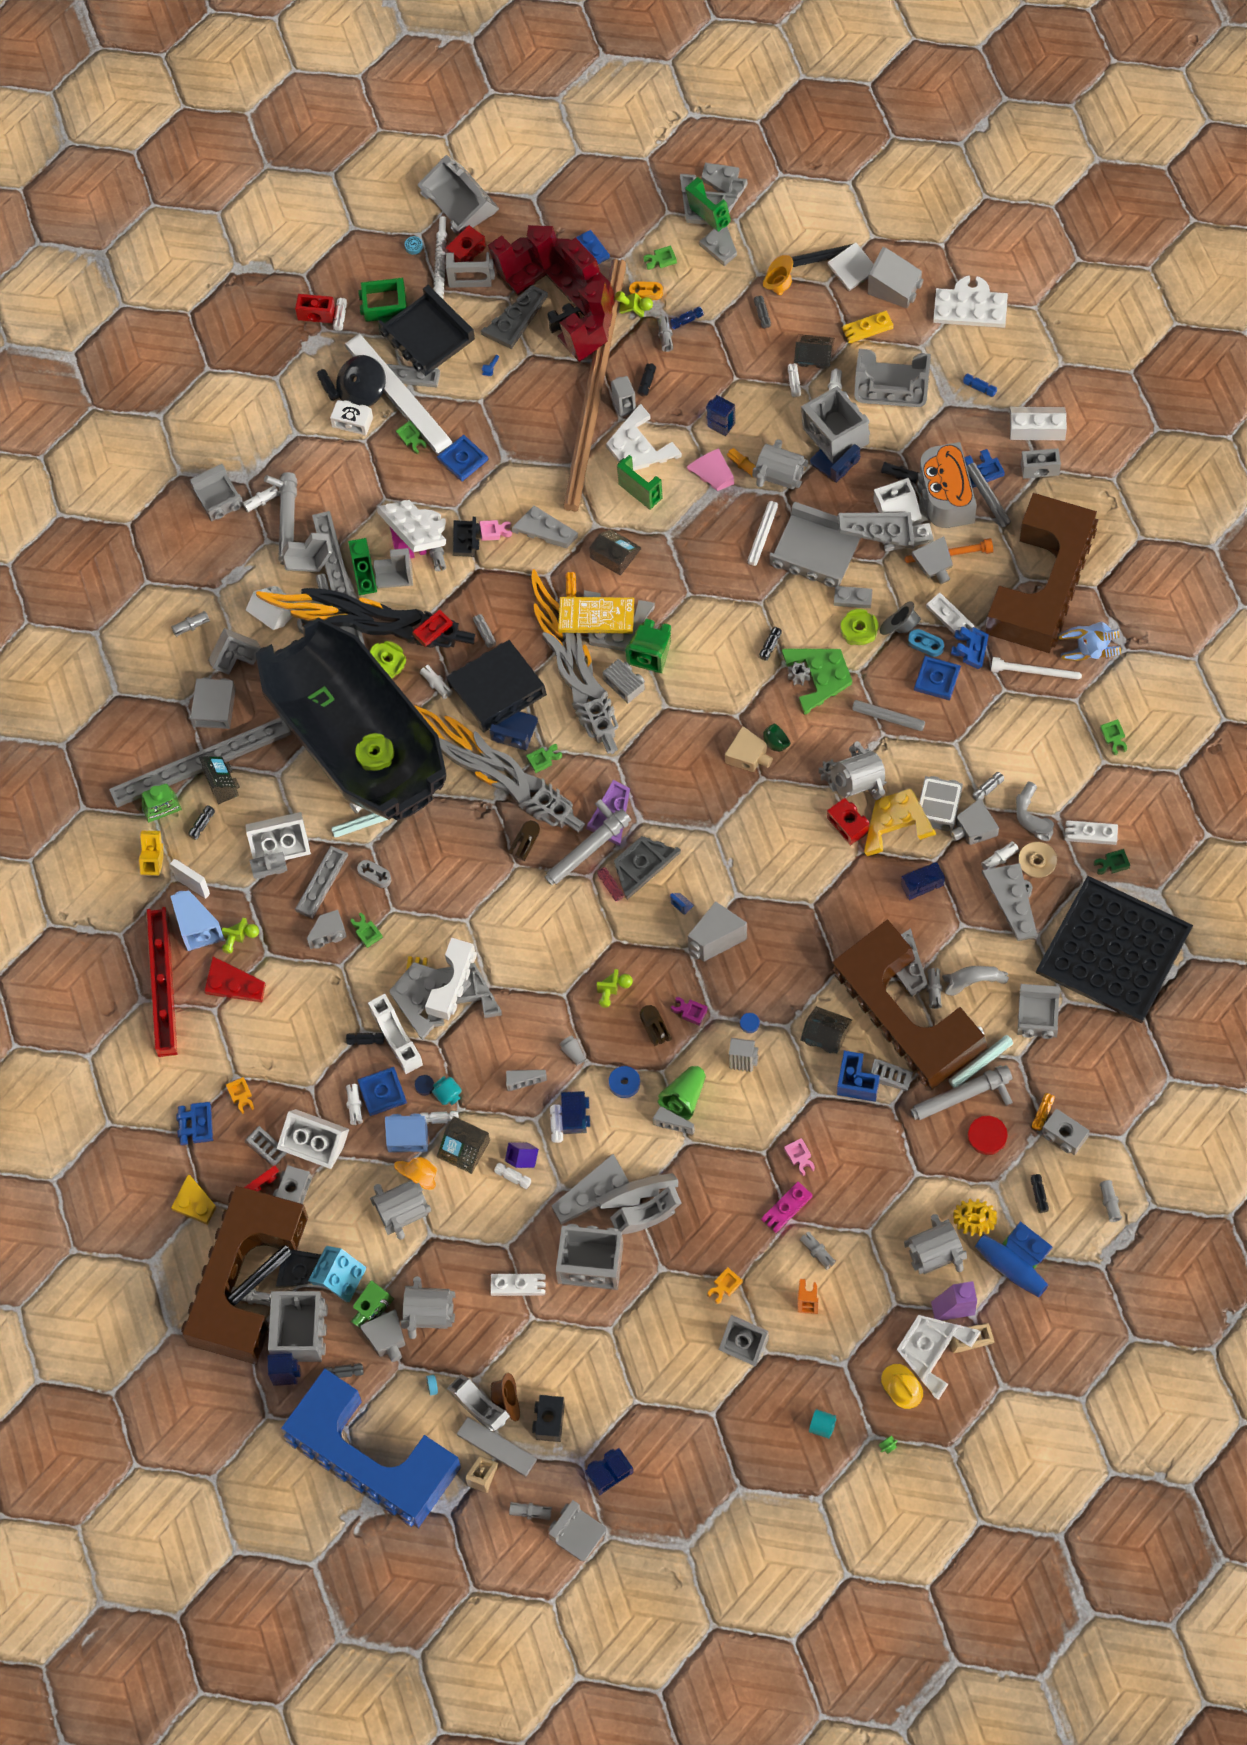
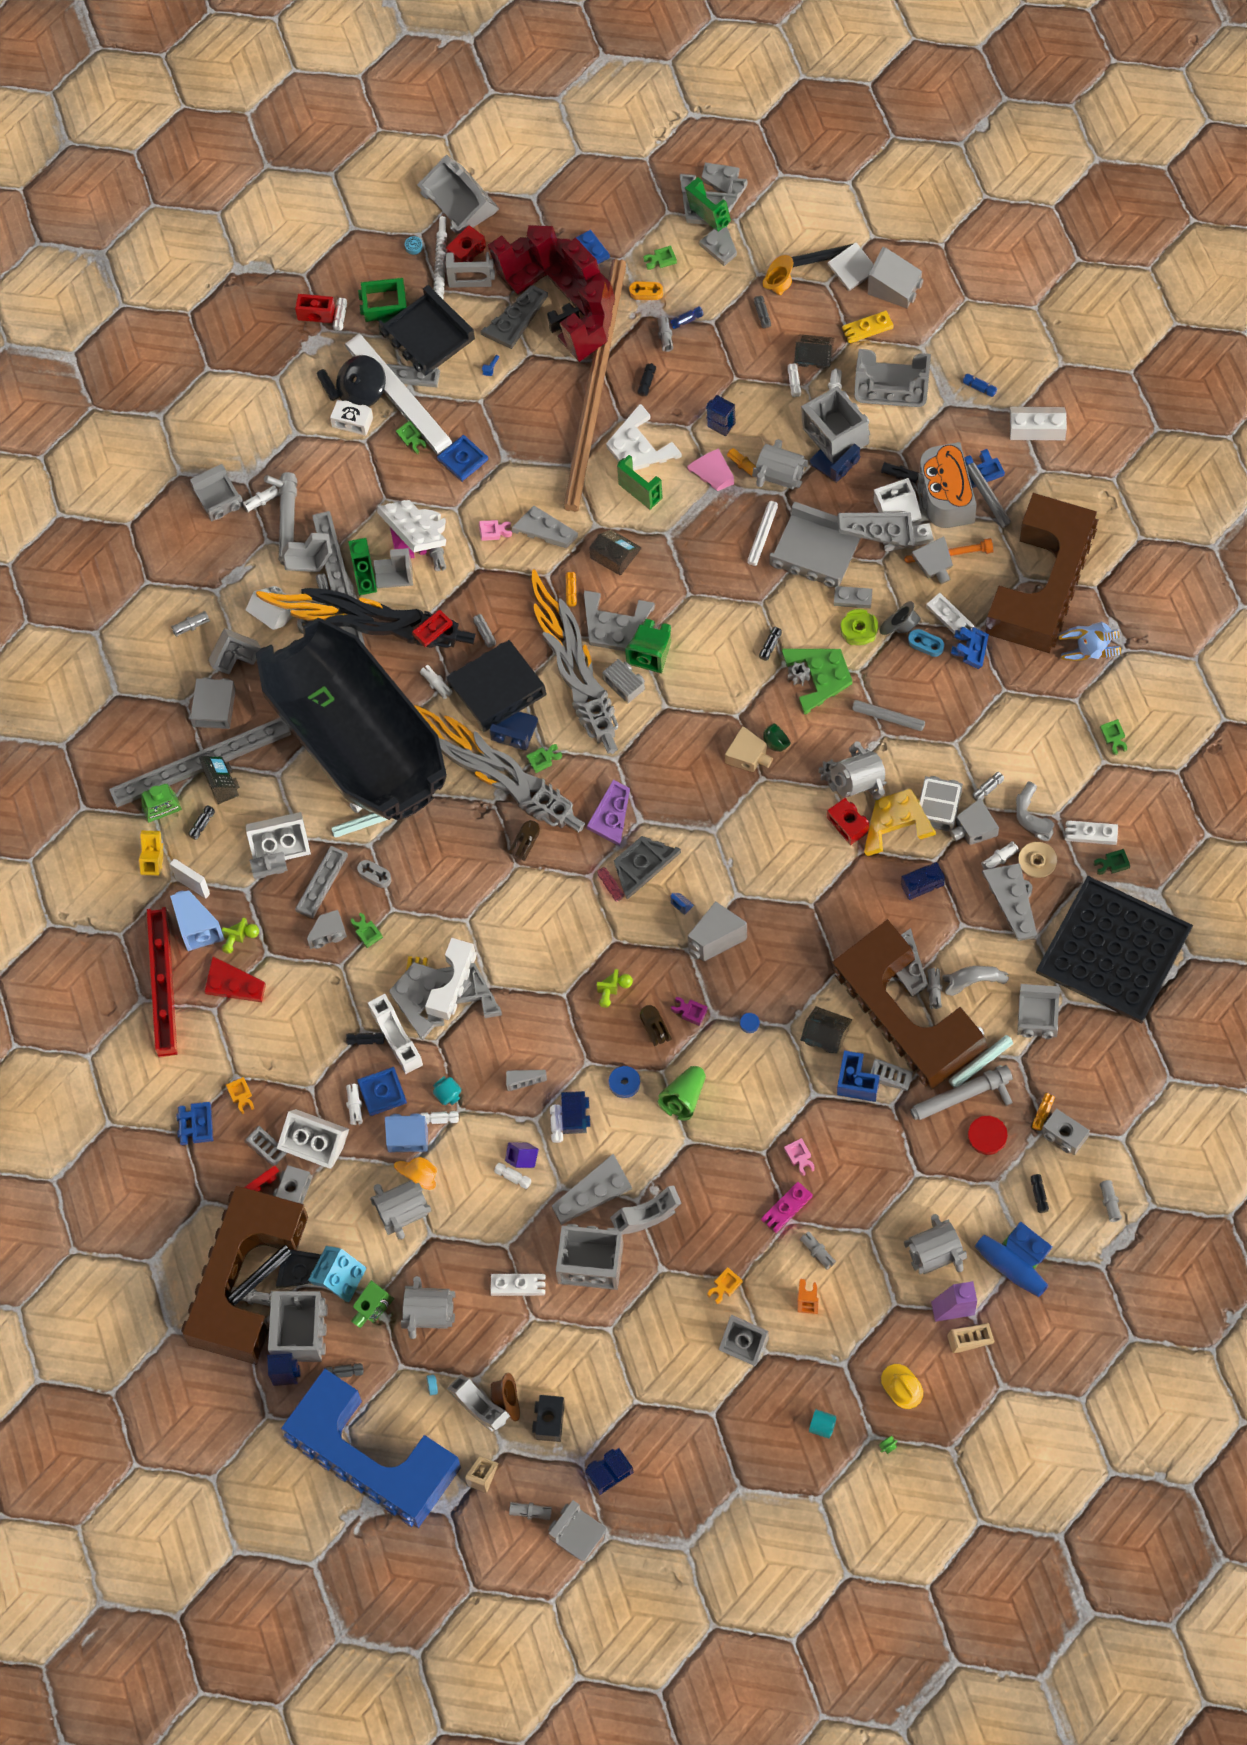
yellow wing [171,1175,216,1225] -> none
lime plate [356,733,394,771] -> none
light grey torso [360,1310,405,1362] -> none
lime plate [370,641,406,678] -> none
dark blue tile [415,1075,434,1096] -> none
clear smoke slope [437,1116,490,1174] -> none
black bracket [453,516,480,557] -> none
light grey tile [457,1417,537,1477] -> none
light grey cylinder [545,799,631,885] -> none
yellow tile [558,597,635,634] -> none
light grey cone [559,1036,586,1066] -> none
light grey slope [596,1173,678,1209] -> none
light grey brick [611,376,636,417] -> none
lime piece [614,291,653,318] -> none
light grey slope [653,1107,695,1135] -> none
light grey brick [729,1038,759,1072] -> none
white wing [897,1315,981,1400] -> none
blue plate [914,656,961,700] -> none
white plate [933,276,1008,328] -> none
yellow gear [953,1199,997,1236] -> none
white piece [991,657,1082,680] -> none
light grey brick [1021,448,1061,479] -> none

